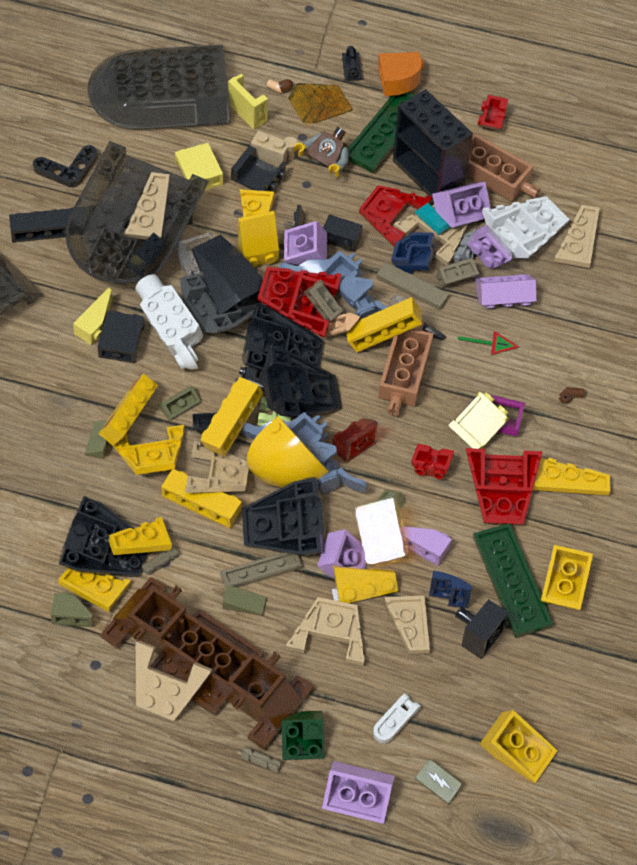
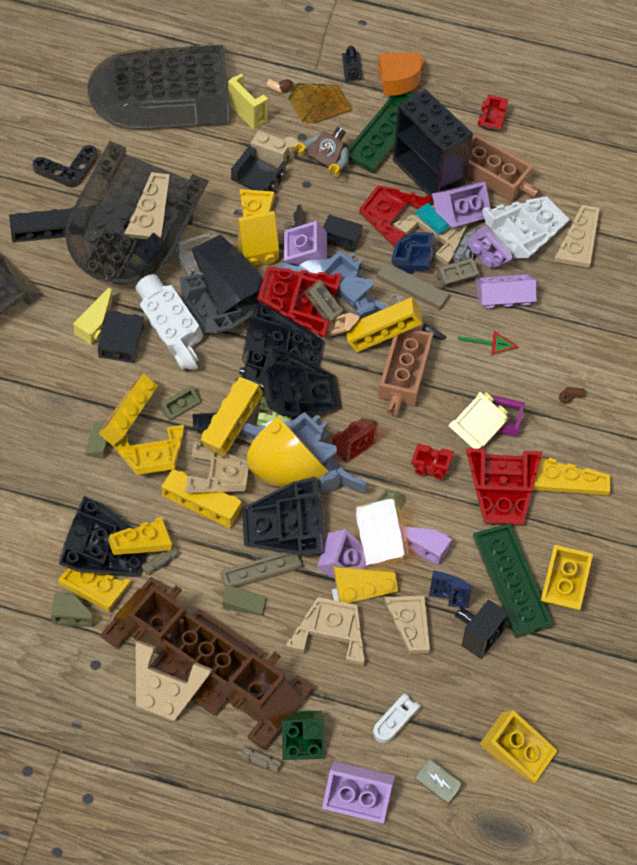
light yellow panel [175,143,223,195] -> none

